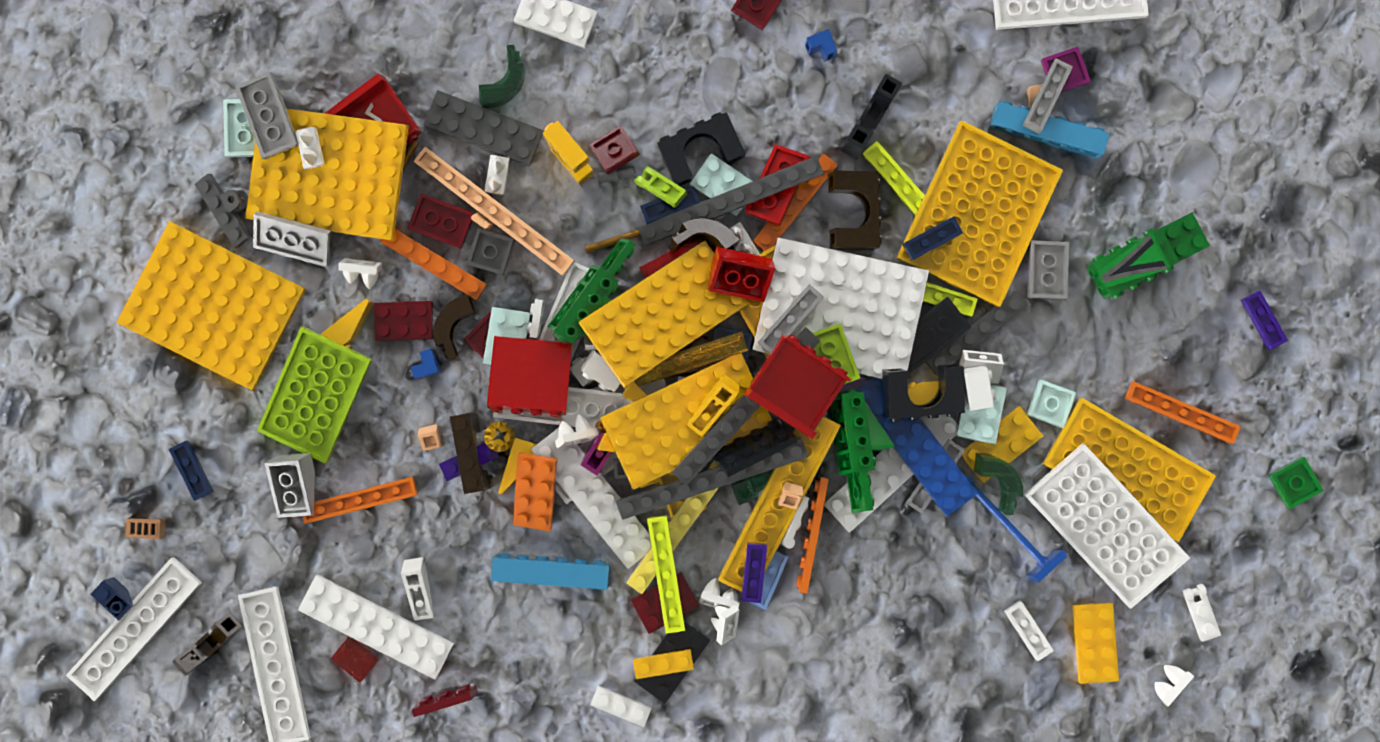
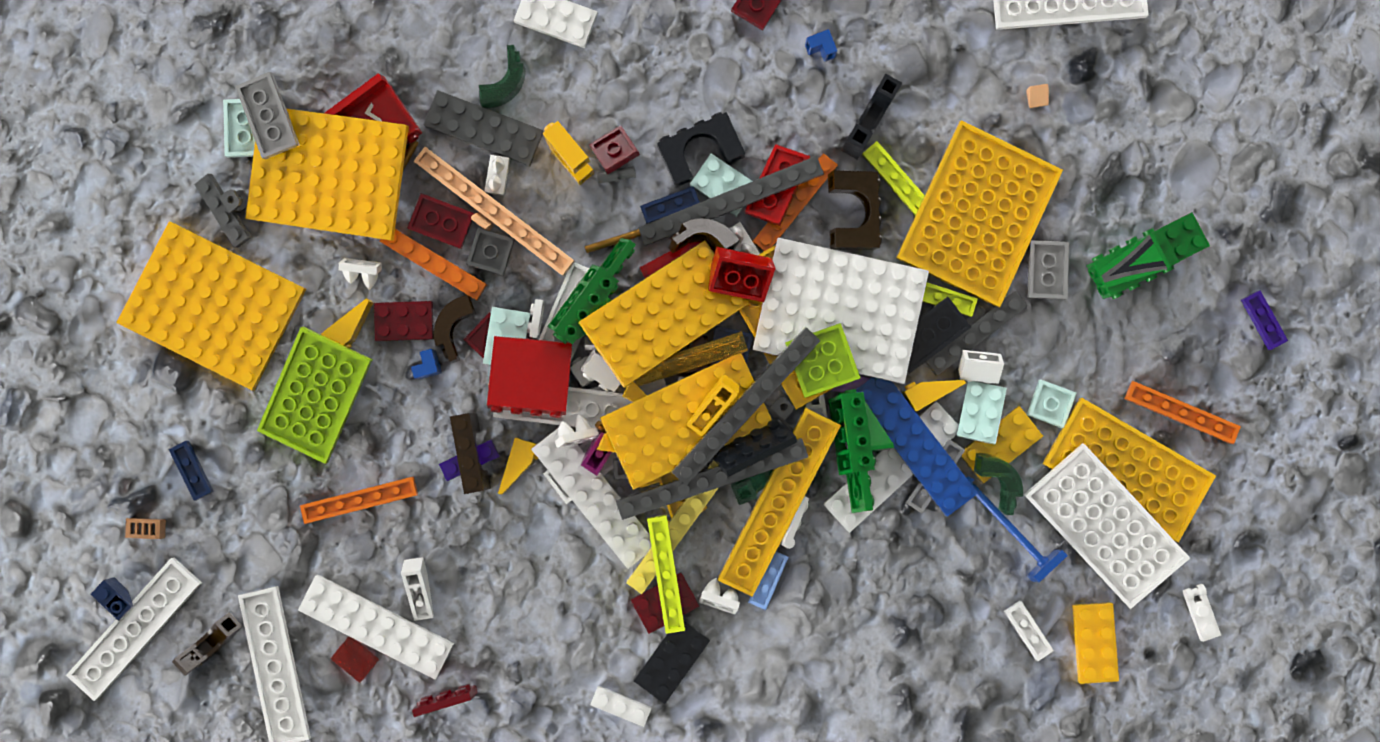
light grey plate [253,211,331,267] -> none
light grey slope [264,453,315,518] -> none
white tile [295,126,325,170] -> none
light nougat slope [418,424,442,451] -> none
yellow gear [484,421,515,452] -> none
dark azure brick [491,553,610,590] -> none
orange plate [513,452,558,532] -> none
yellow plate [633,649,694,679] -> none
lime plate [634,166,687,208] -> none
white tile [711,605,740,646] -> none
dark purple plate [741,542,767,603] -> none
red panel [744,334,852,439] -> none
light grey plate [758,284,824,353] -> none
light nougat slope [778,482,803,510] -> none
orange plate [796,477,829,594] -> none
black arch [882,364,965,422] -> none
dark blue plate [902,217,963,261] -> none
white brick [964,365,996,411] -> none
dark azure brick [989,101,1110,159] -> none
light grey plate [1022,59,1073,134] -> none
magenta plate [1041,47,1091,93] -> none
white tile [1155,665,1194,707] -> none
green plate [1268,457,1324,509] -> none

